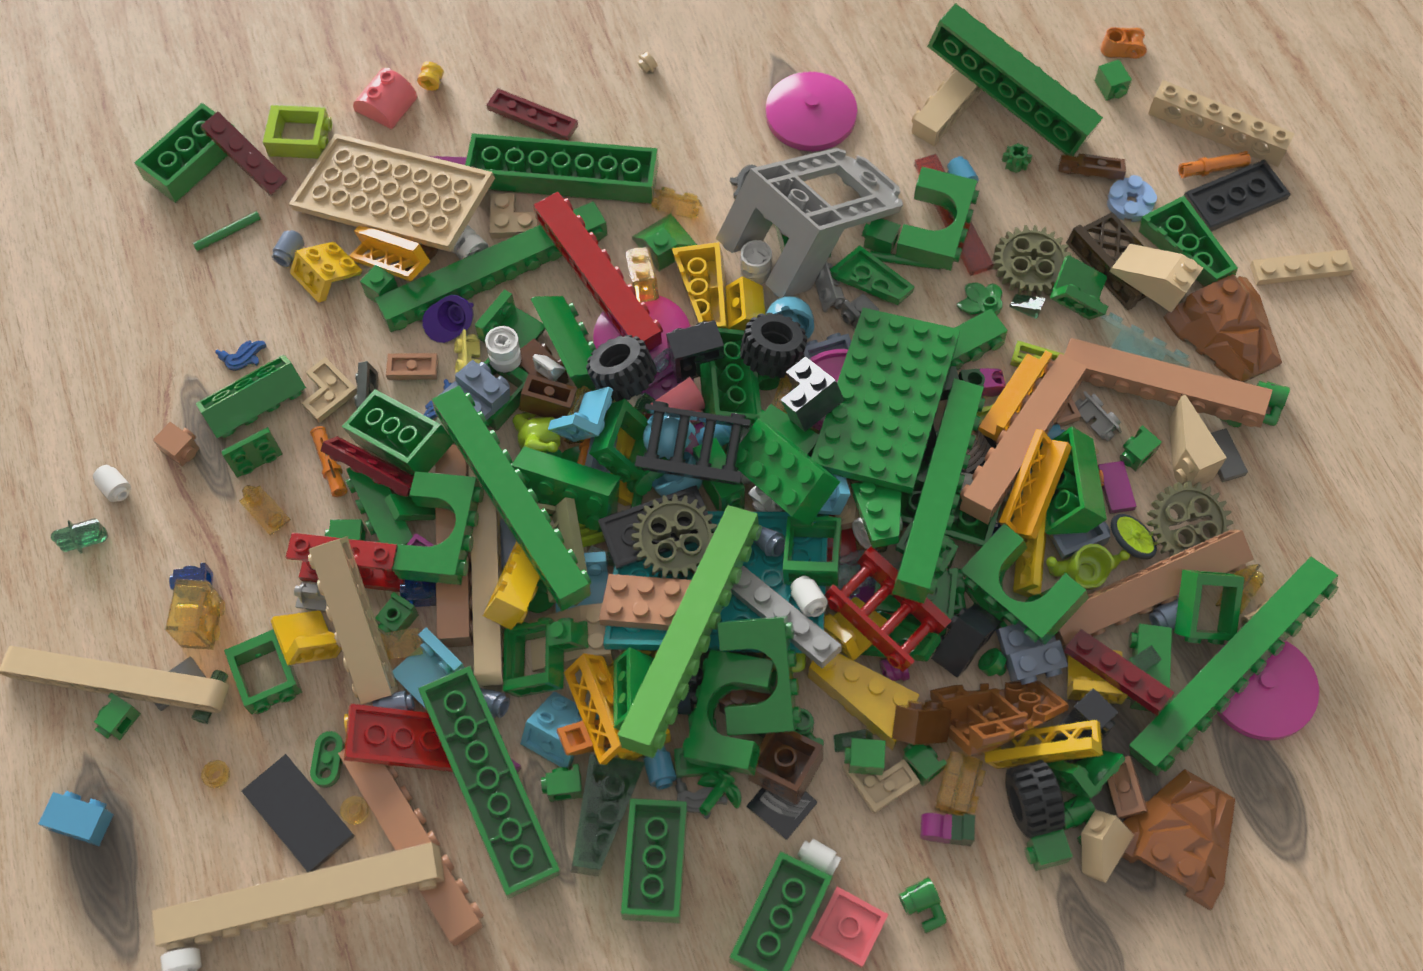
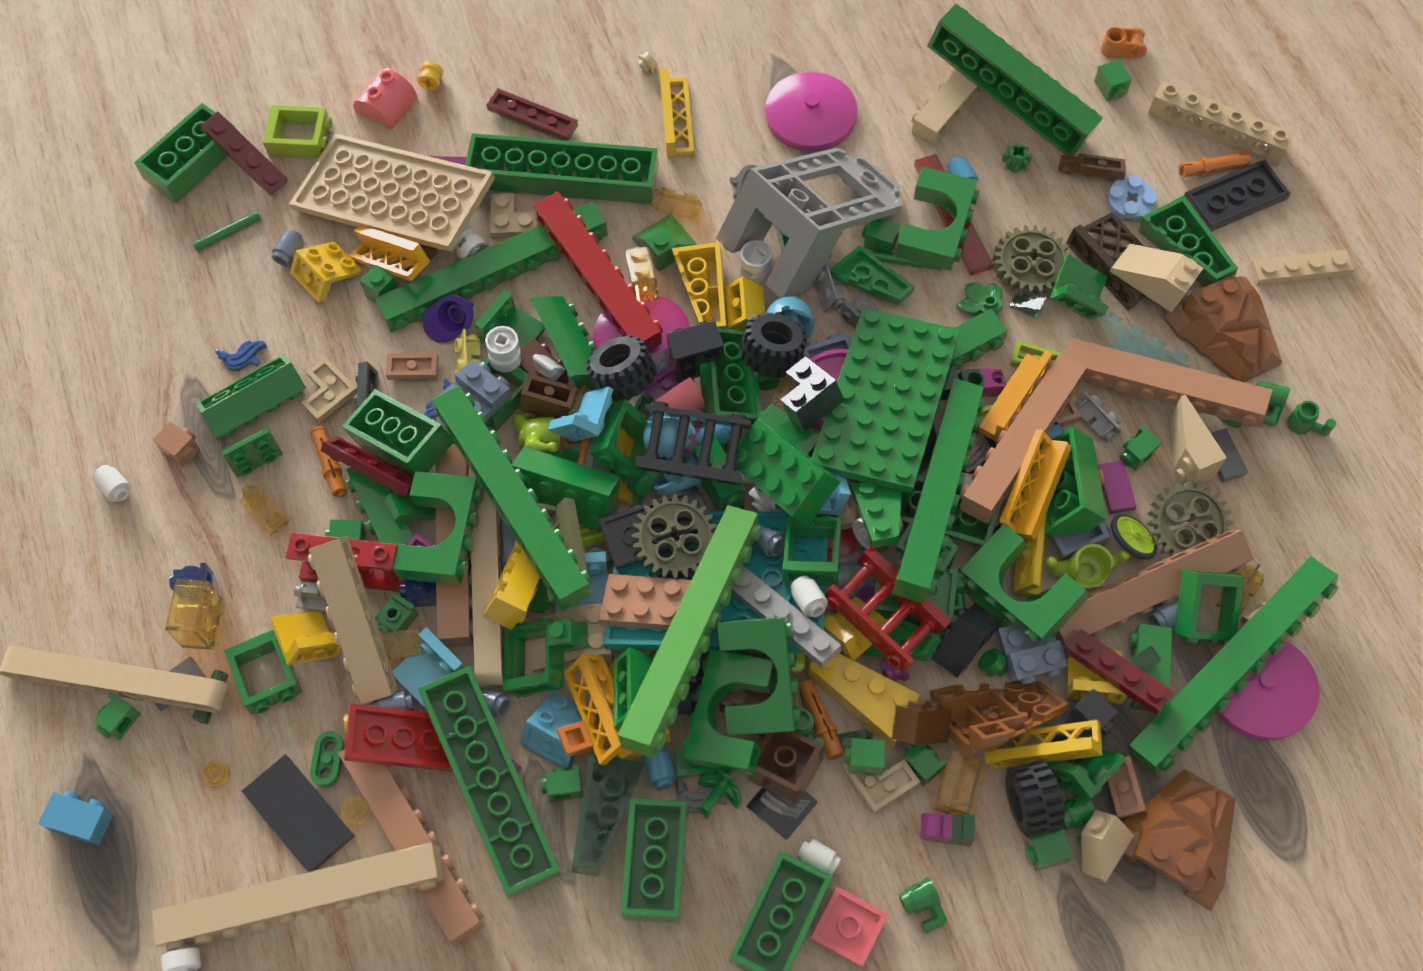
clear green arm [51,518,108,553] -> none
none -> yellow fence [659,68,694,157]
none -> orange pin [799,679,844,761]
none -> green piece [1287,401,1336,436]

